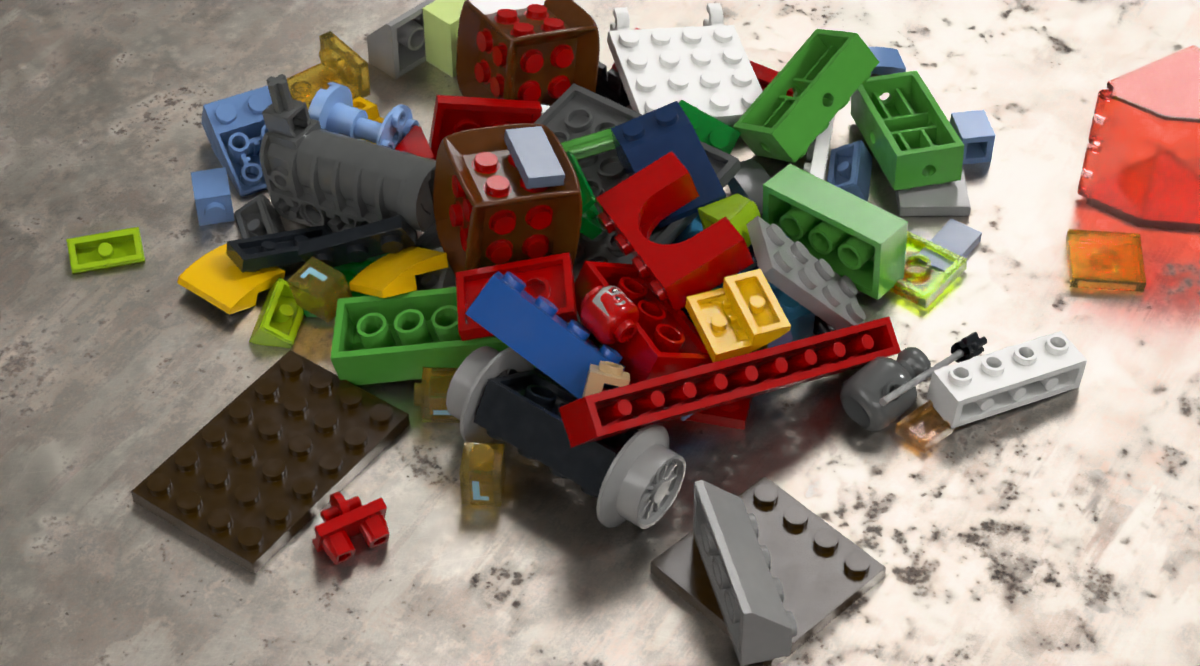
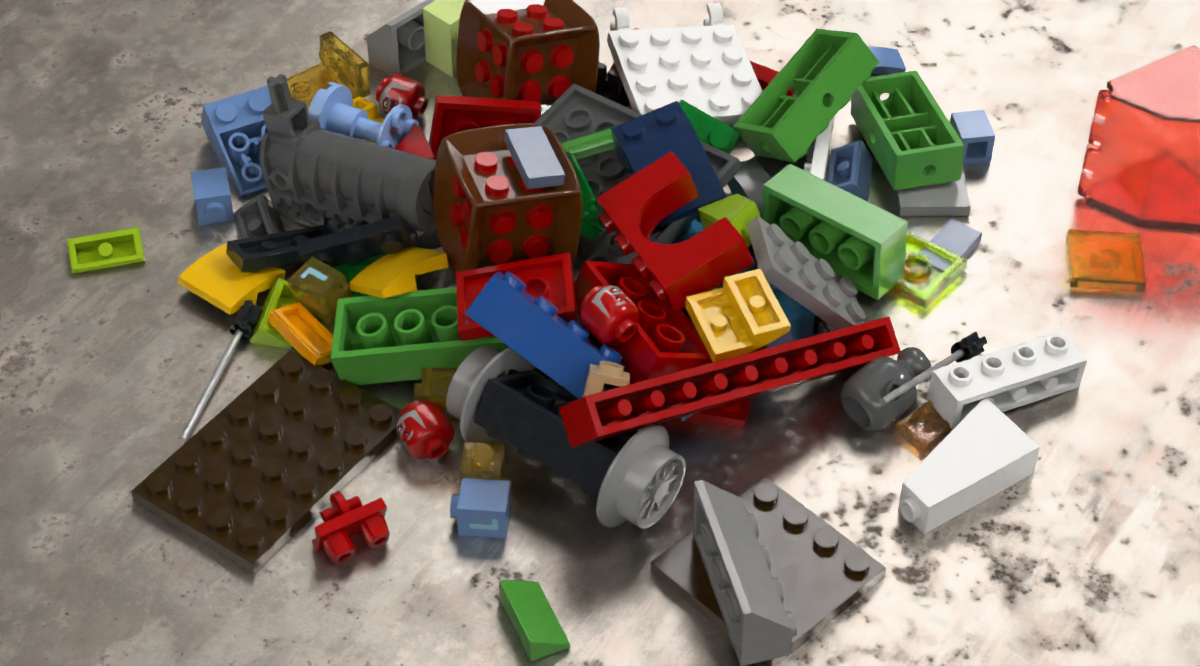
none -> piece [179,300,263,442]
none -> light orange tile [267,302,333,366]
none -> red head [376,73,428,119]
none -> red head [396,400,455,459]
none -> medium blue brick [450,478,511,538]
none -> bright green slope [499,580,570,661]
none -> white slope [898,398,1040,534]

